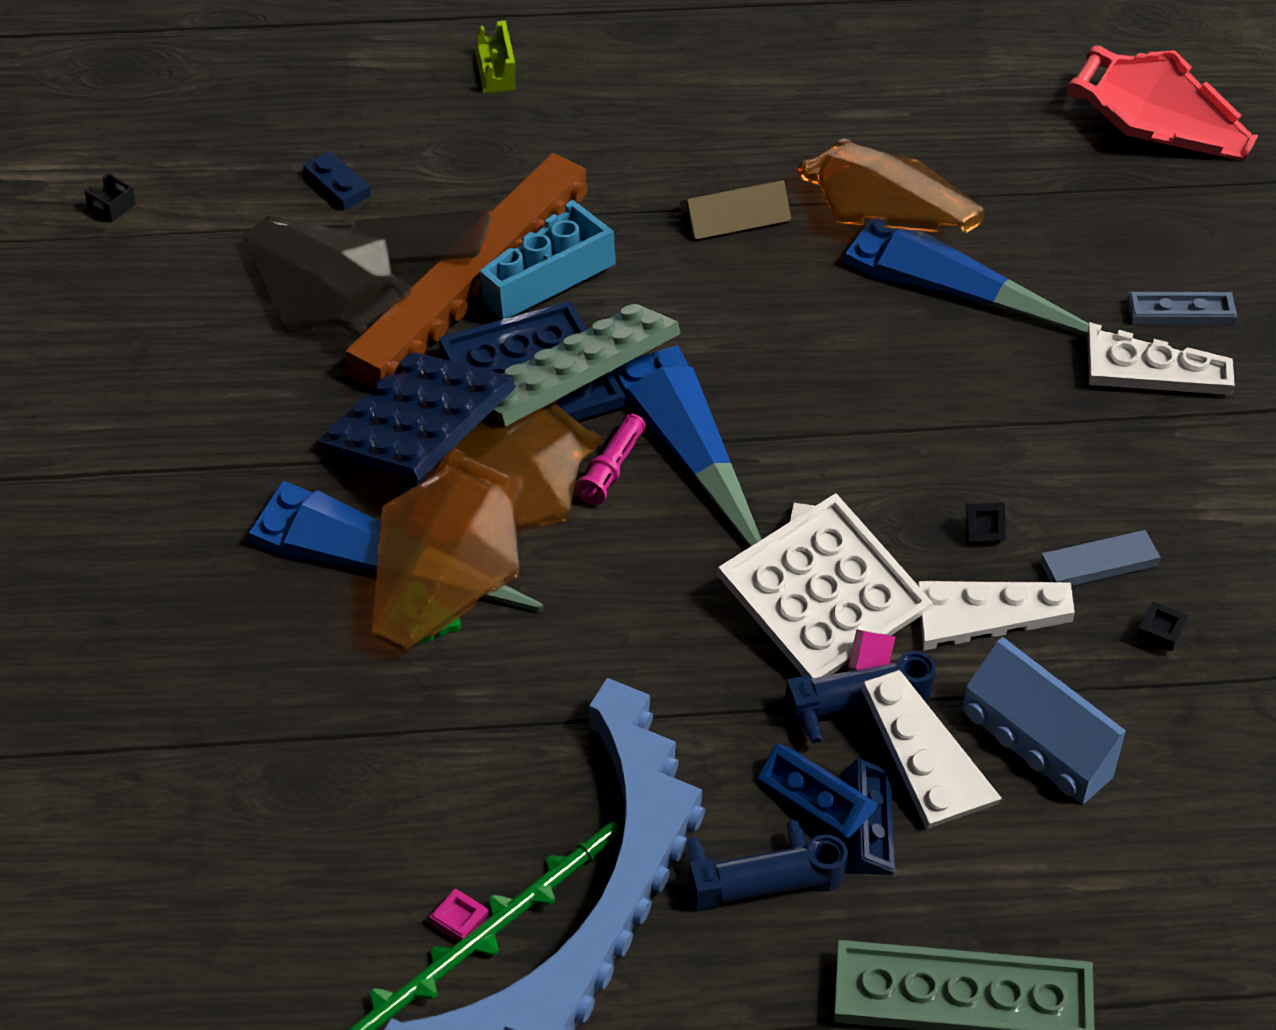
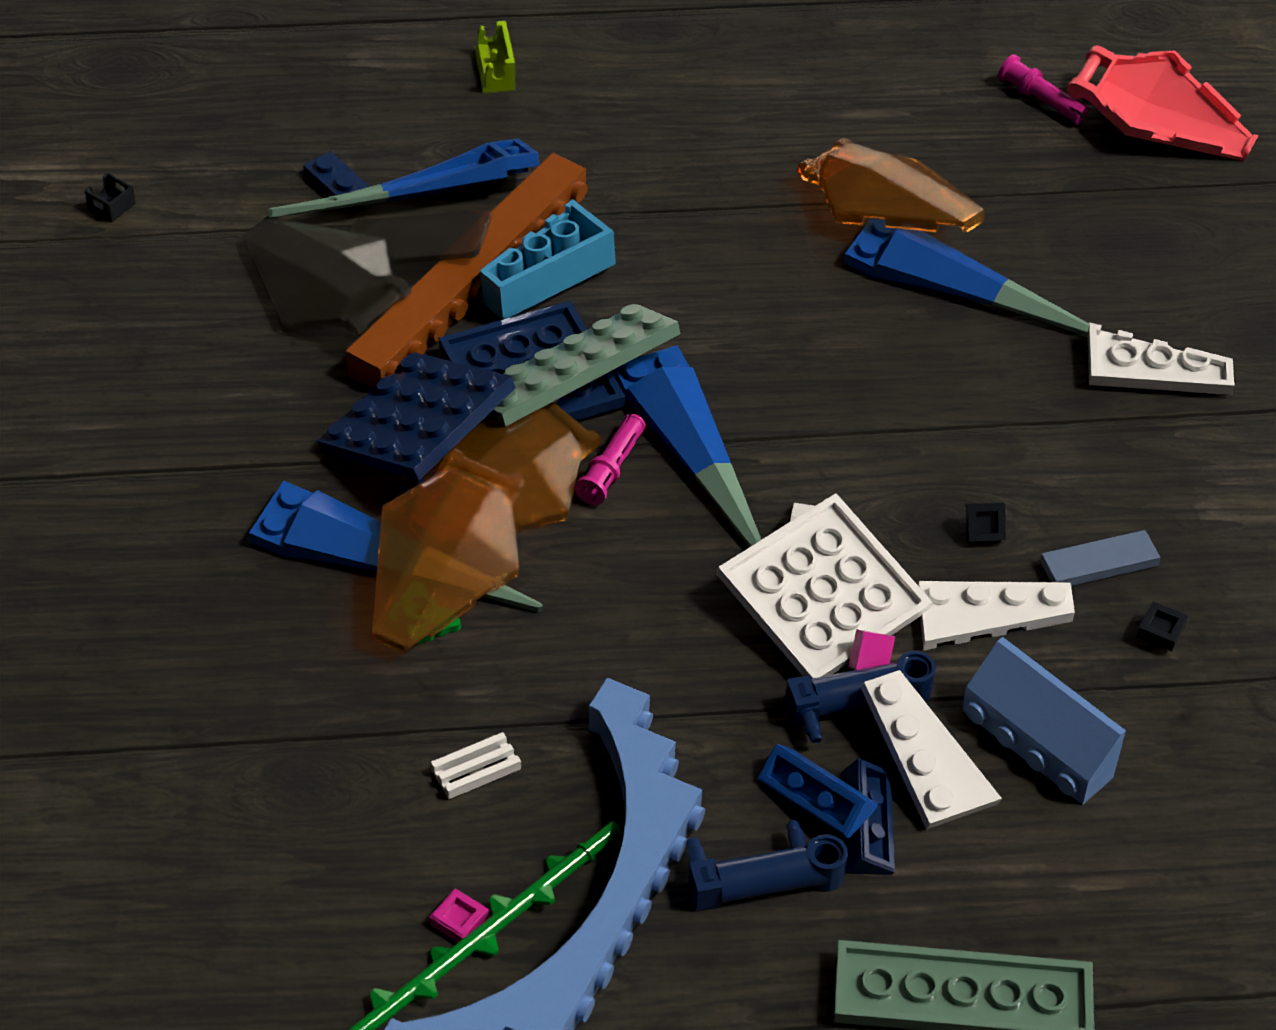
dark tan panel [679,180,791,239] -> none
sand blue tile [1127,292,1237,325] -> none
none -> blue plate [268,138,539,218]
none -> white tile [431,732,521,799]
none -> dark pink pin [998,54,1090,125]

